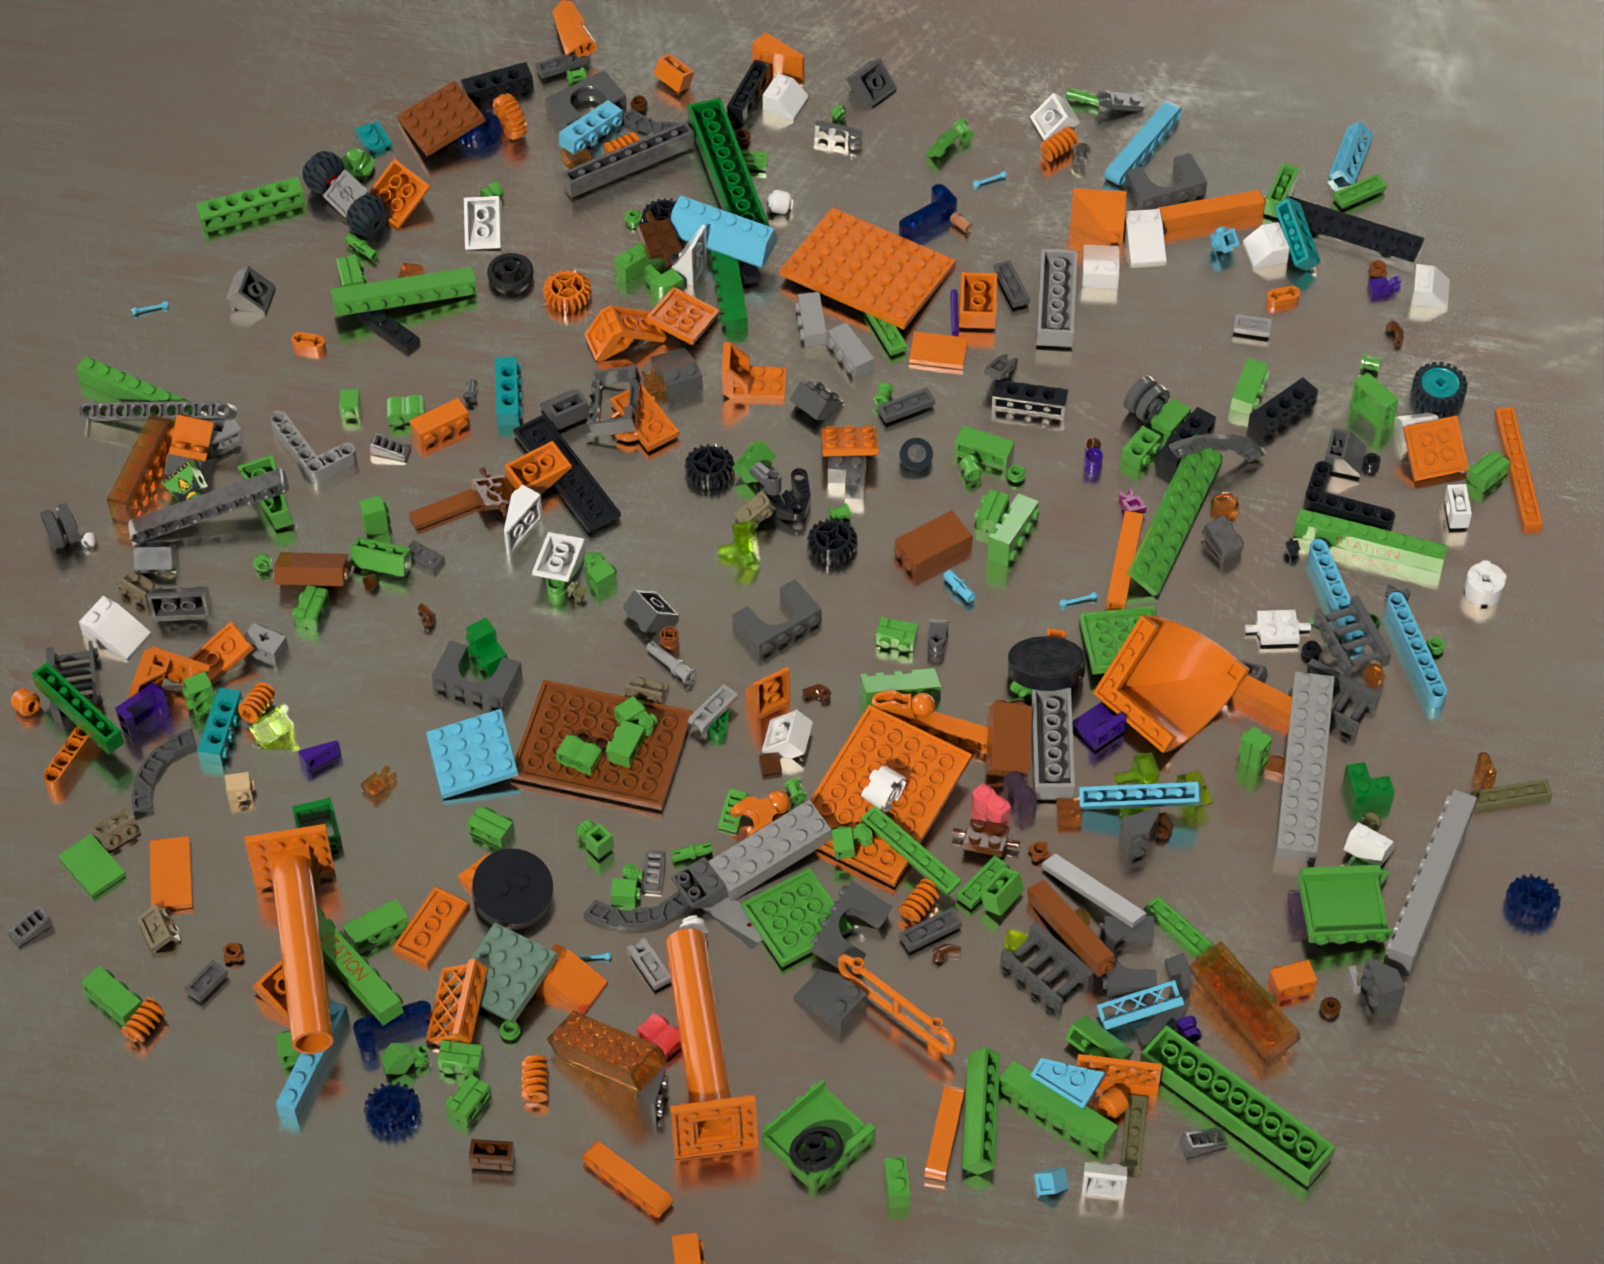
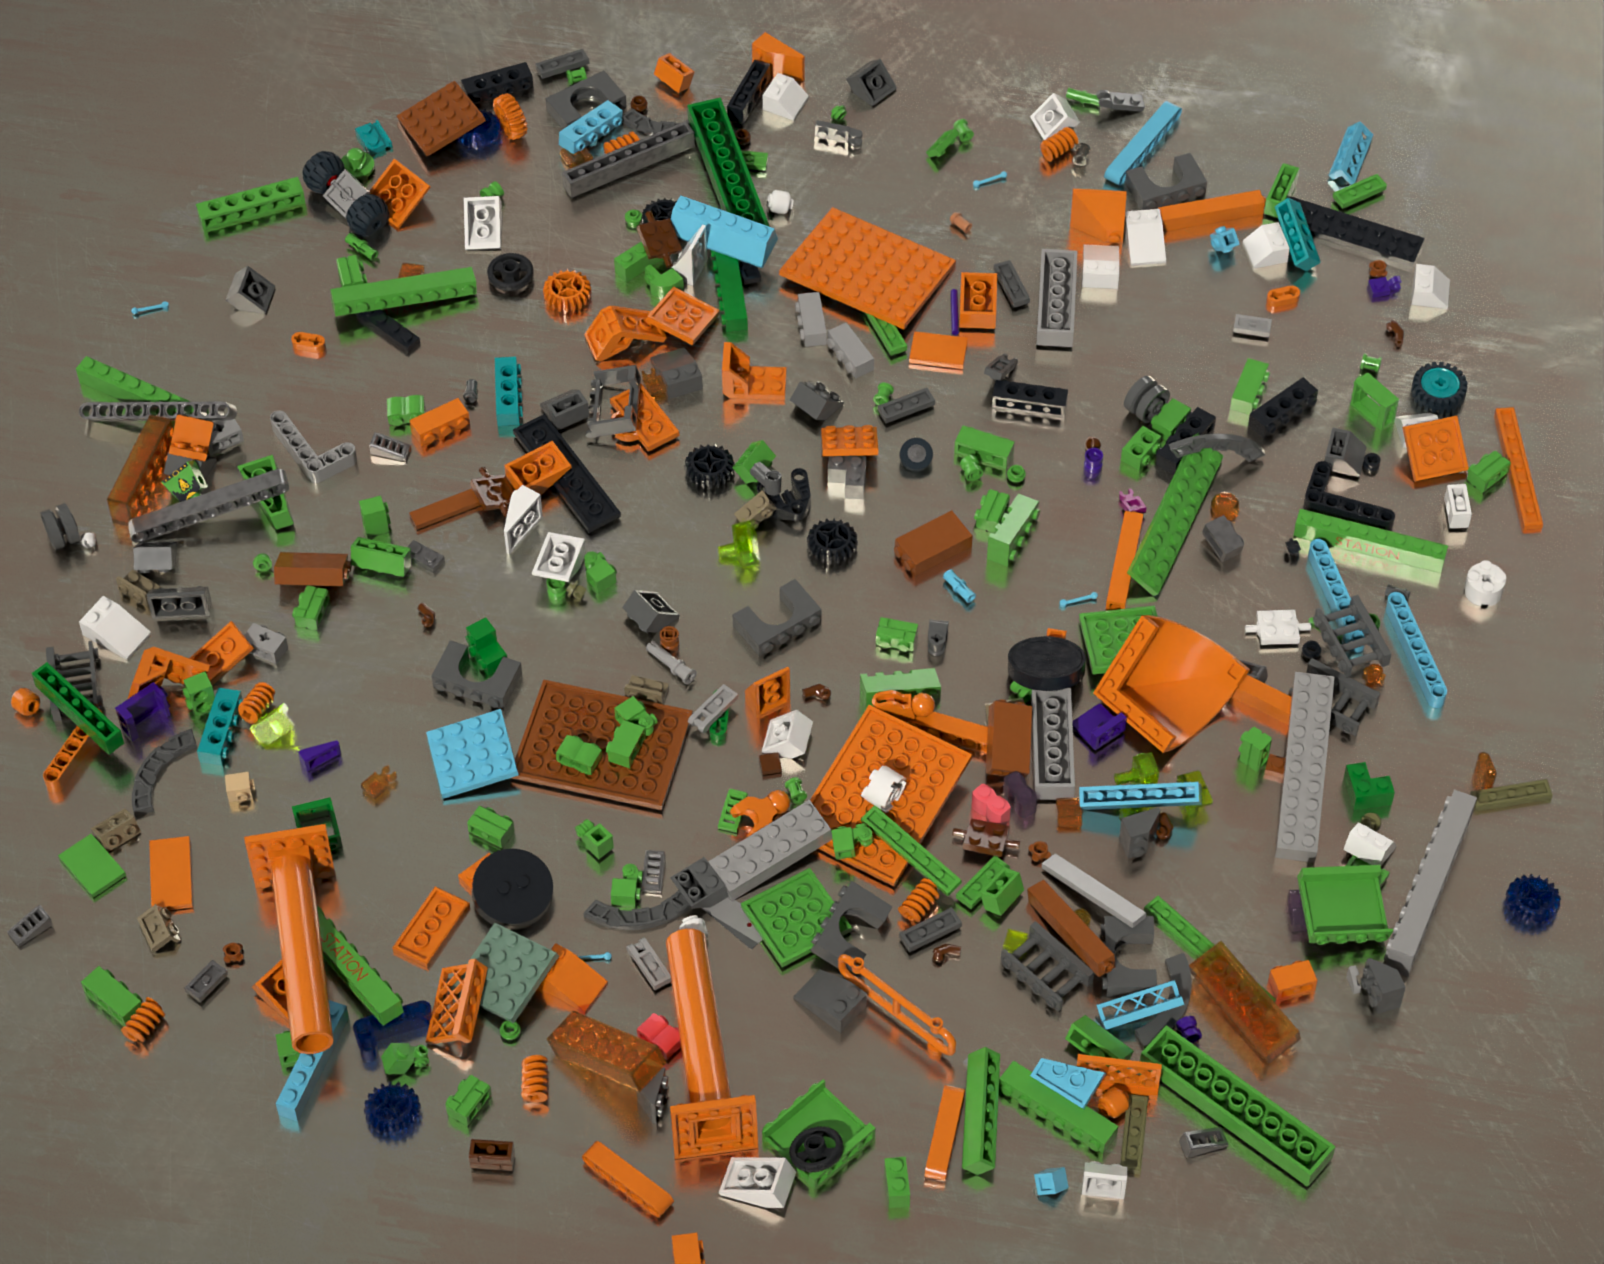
bright green brick [339,389,361,419] -> none
bright green brick [343,899,409,953] -> none
reddish brown hinge [362,574,379,590] -> none
bright green brick [438,1040,484,1076] -> none
orange panel [552,0,597,57] -> none
bright green pin [671,841,713,863] -> none
bright green bush [828,503,852,521] -> none
clear blue beam [899,184,958,240] -> none
reddish brown plate [1320,997,1341,1017] -> none
bright green plate [1426,636,1445,655] -> none
none -> white slope [719,1157,796,1208]

